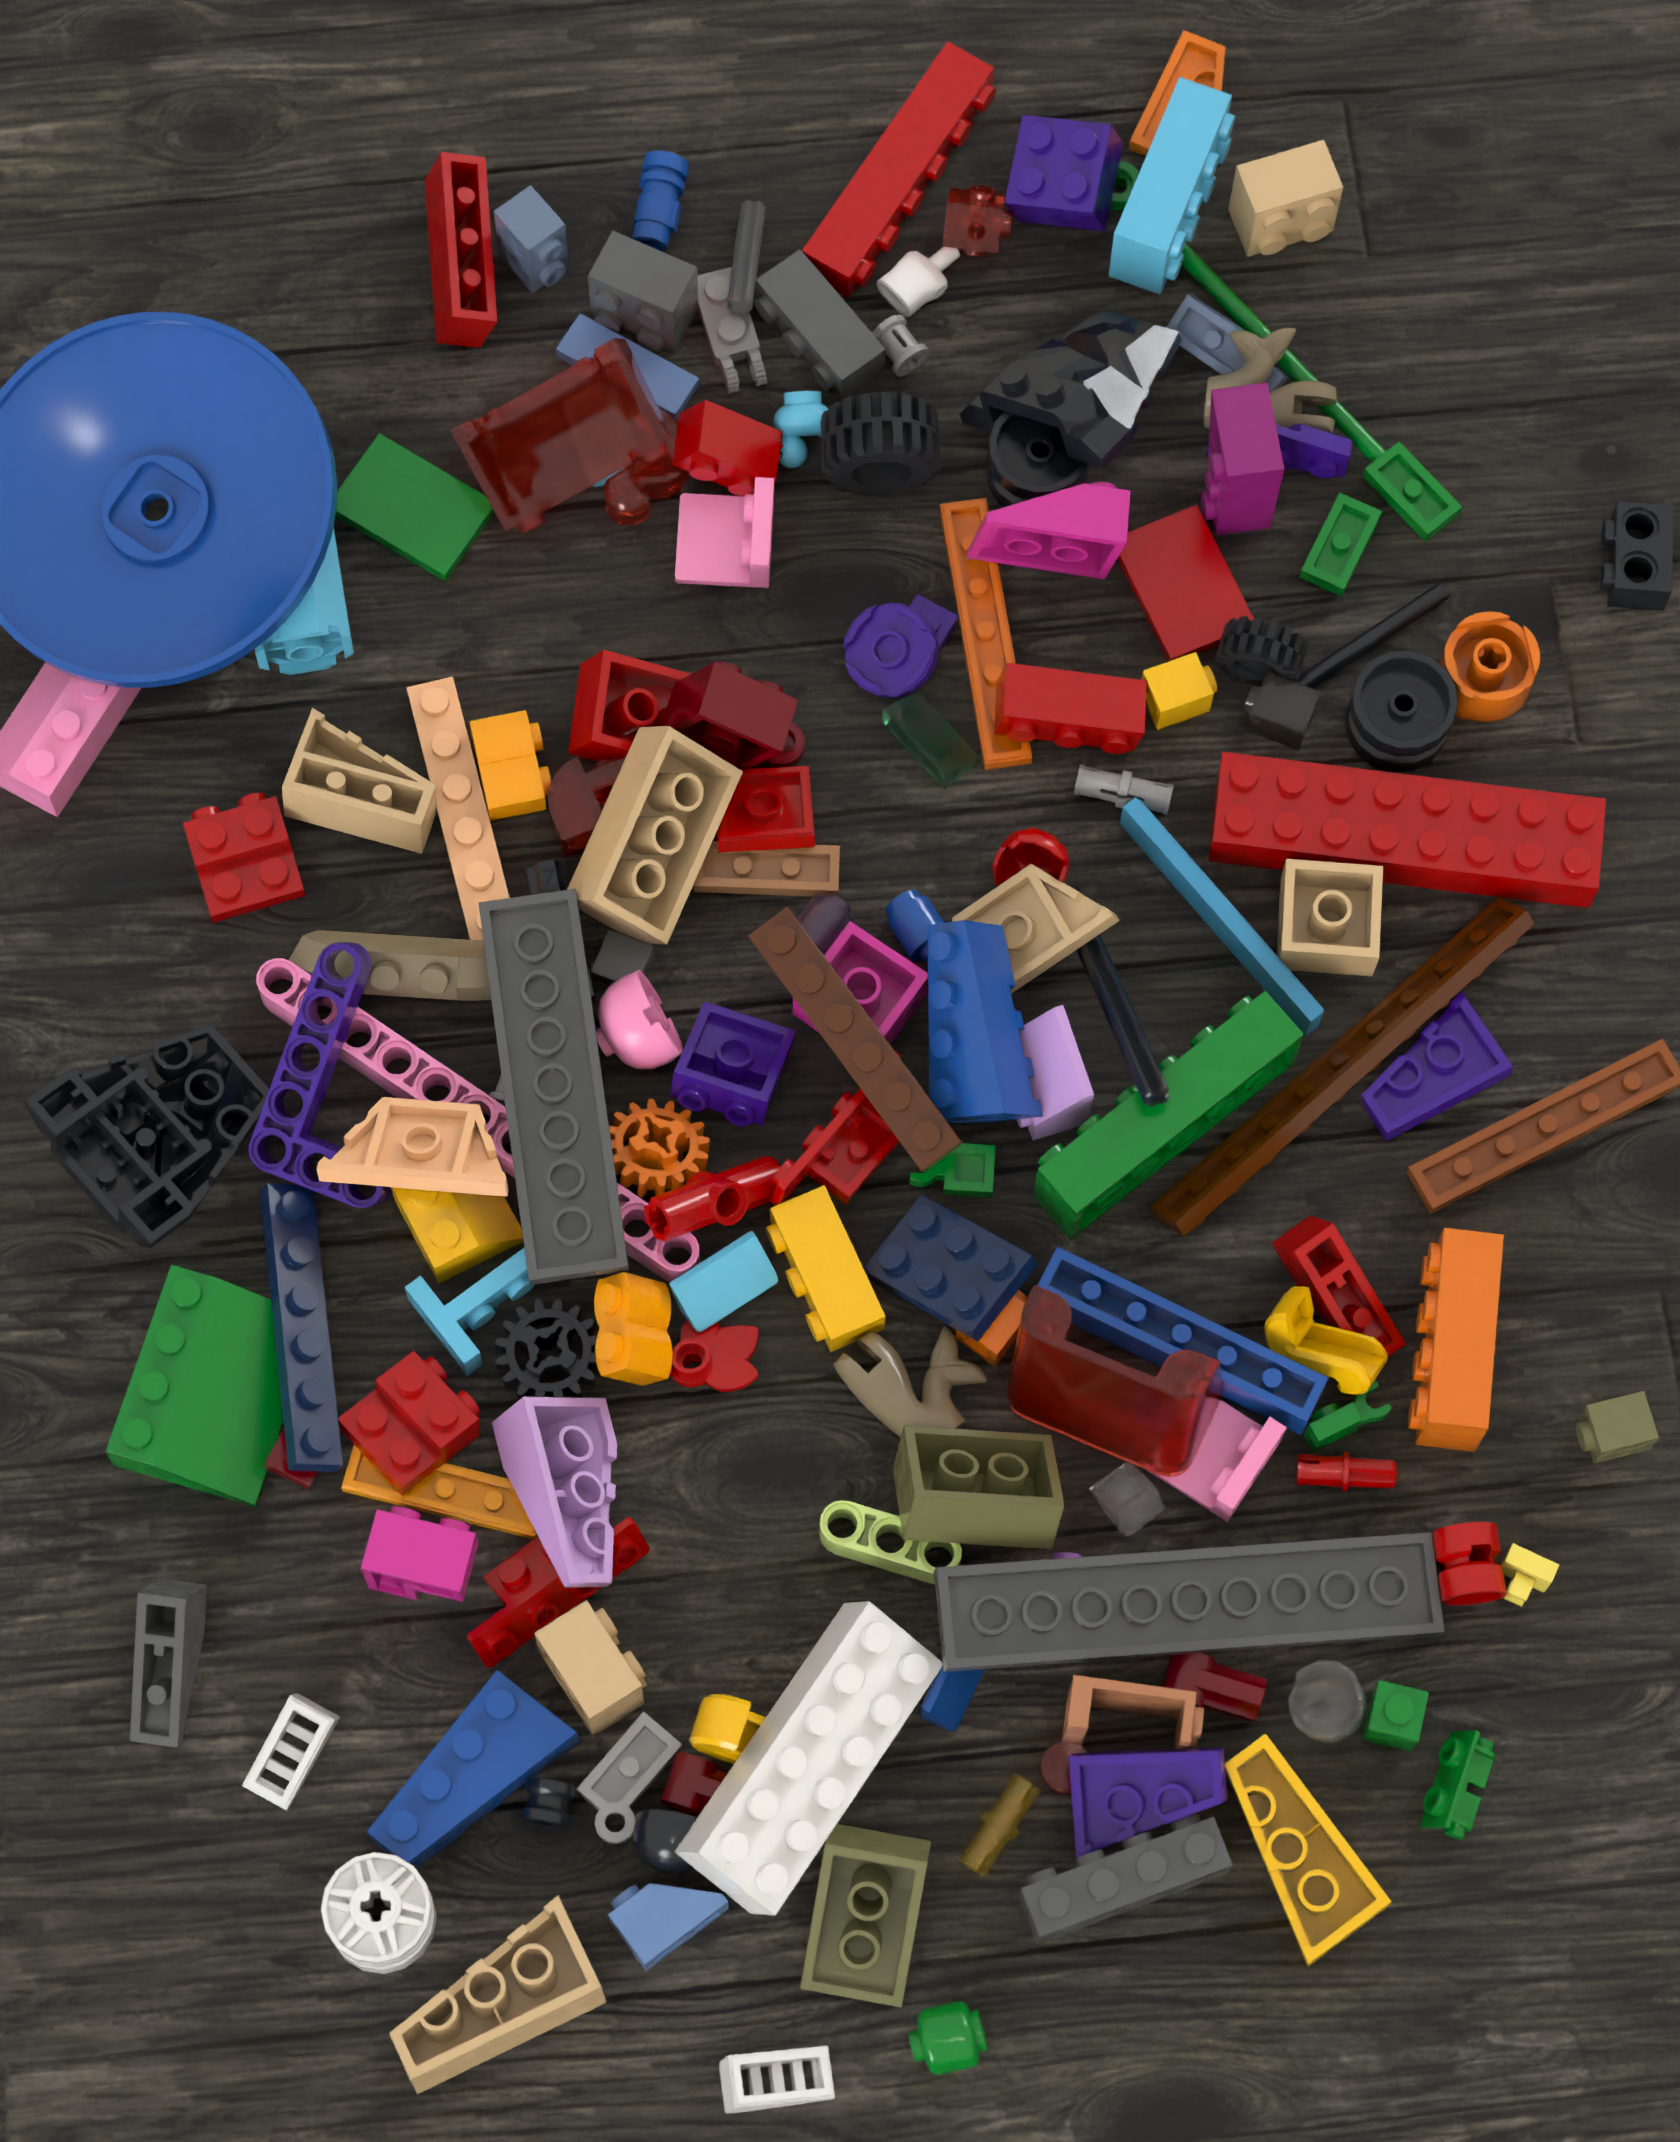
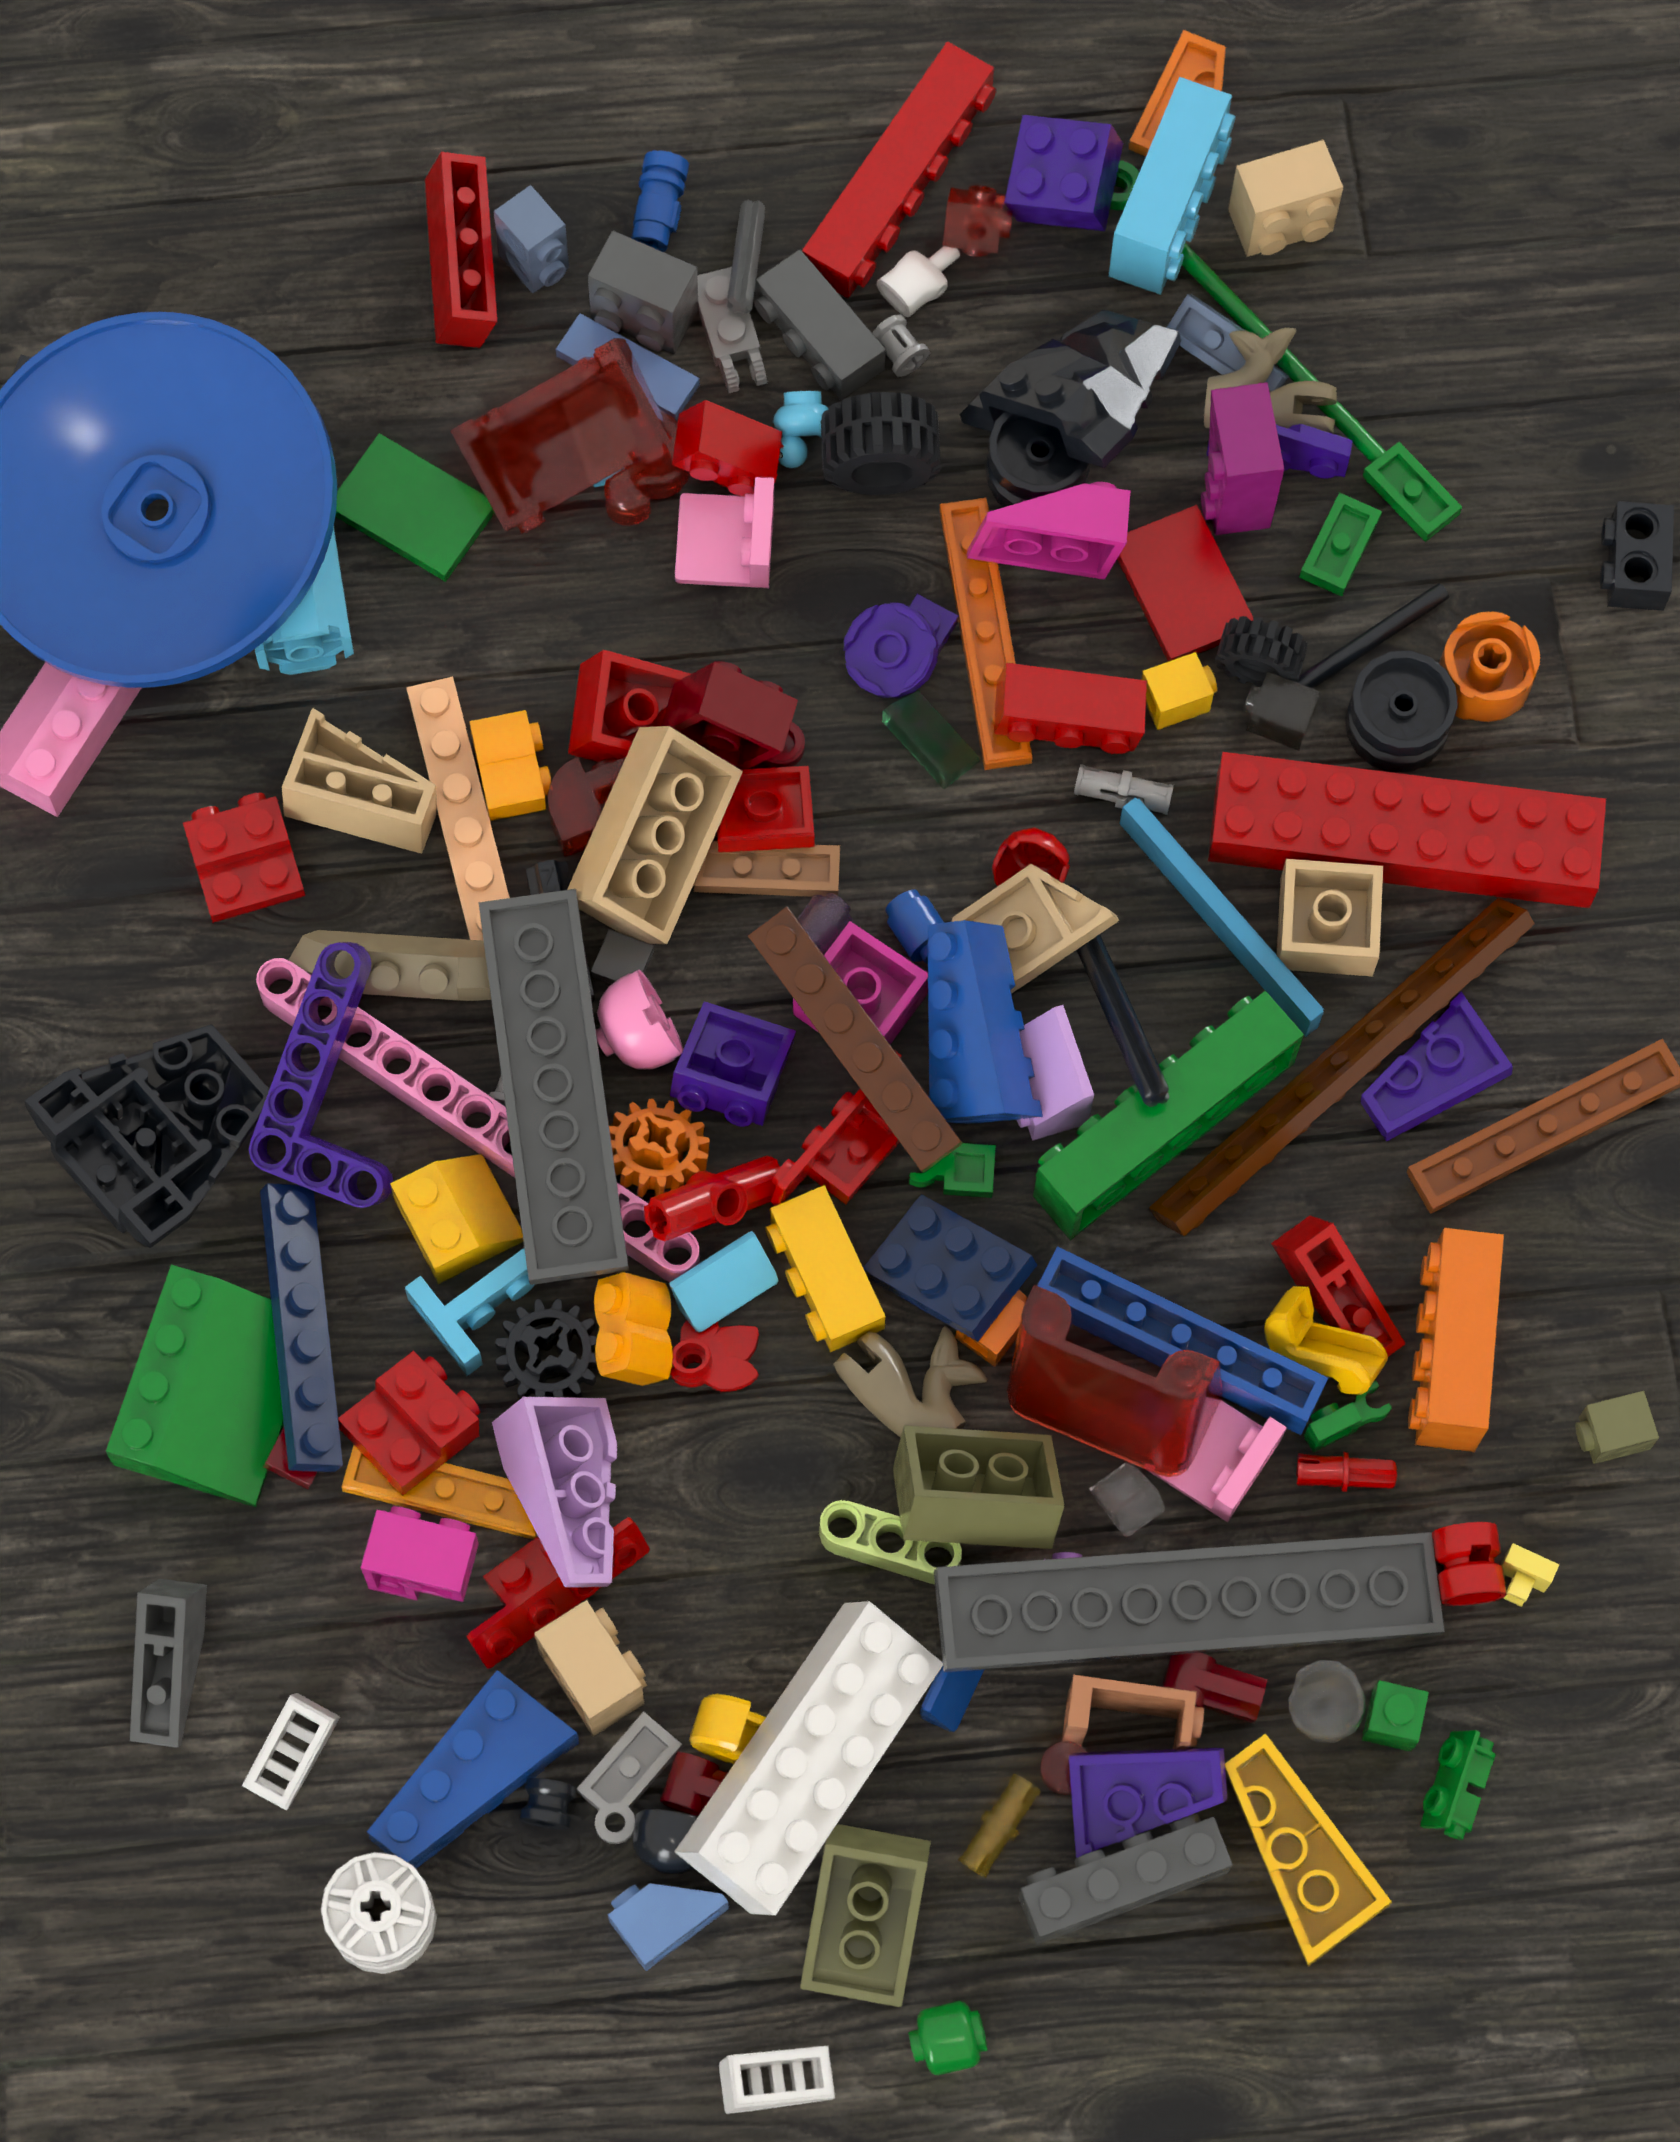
light nougat wing [317,1097,508,1197] -> none
tan wedge [389,1896,606,2094] -> none

